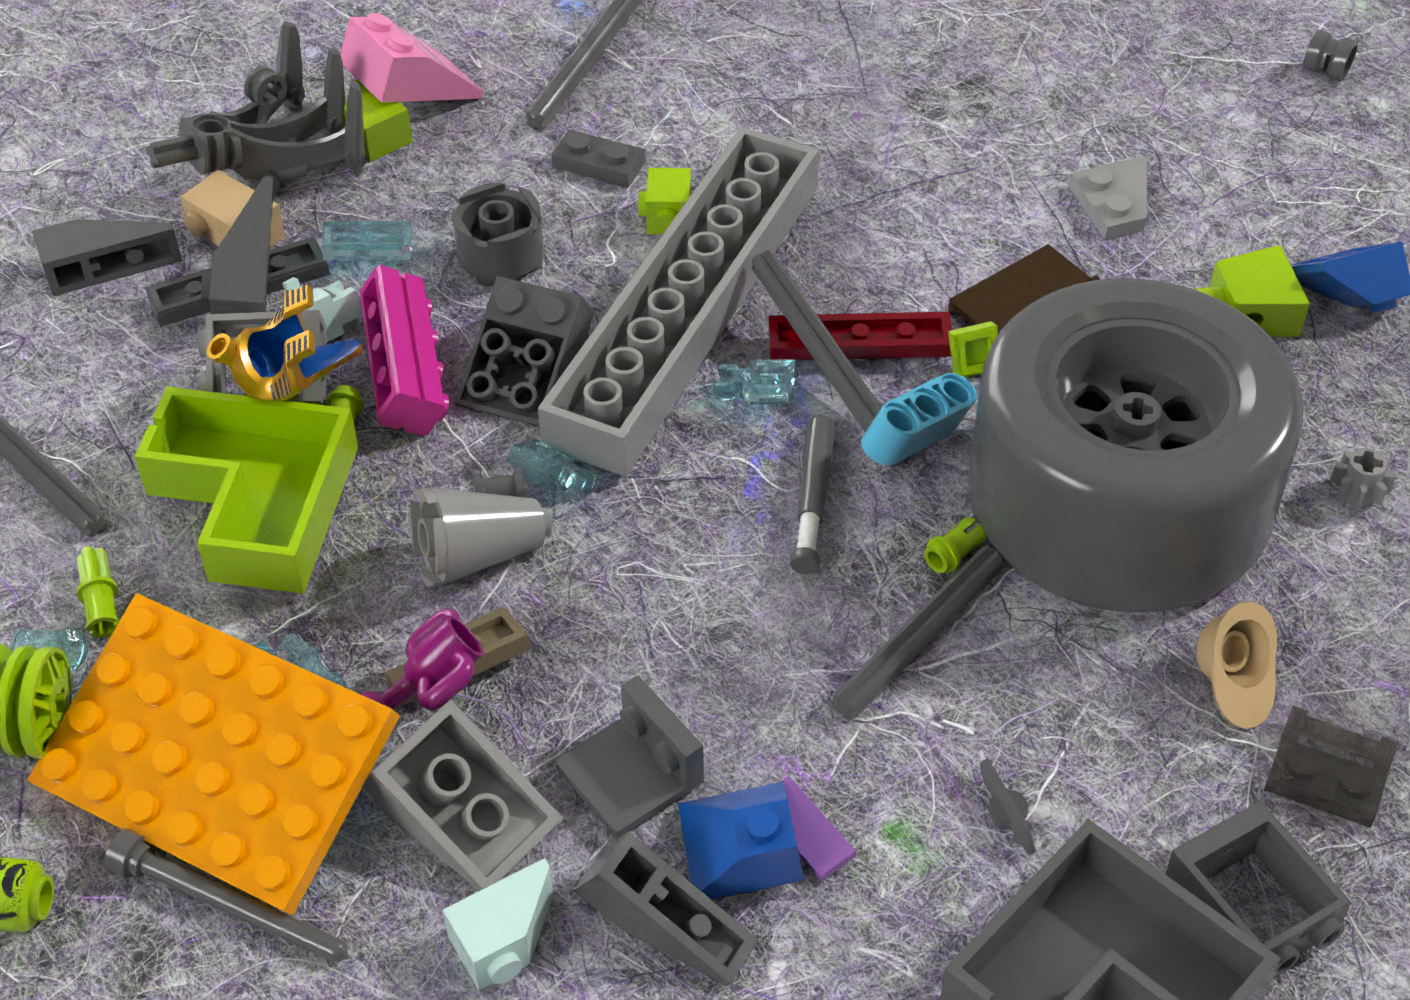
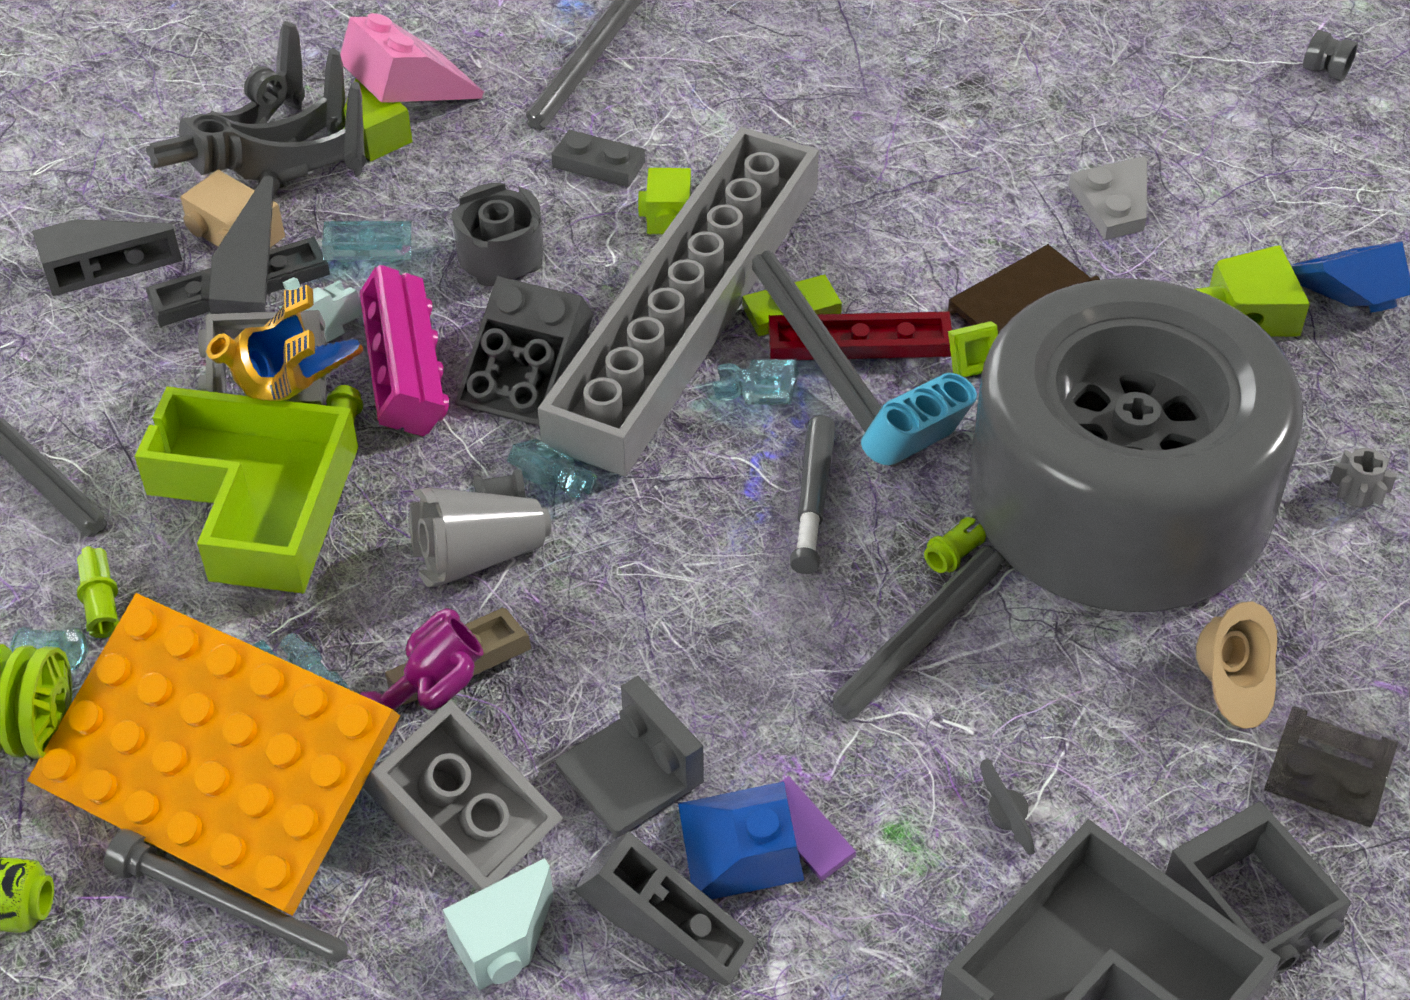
none -> lime plate [742,274,842,337]

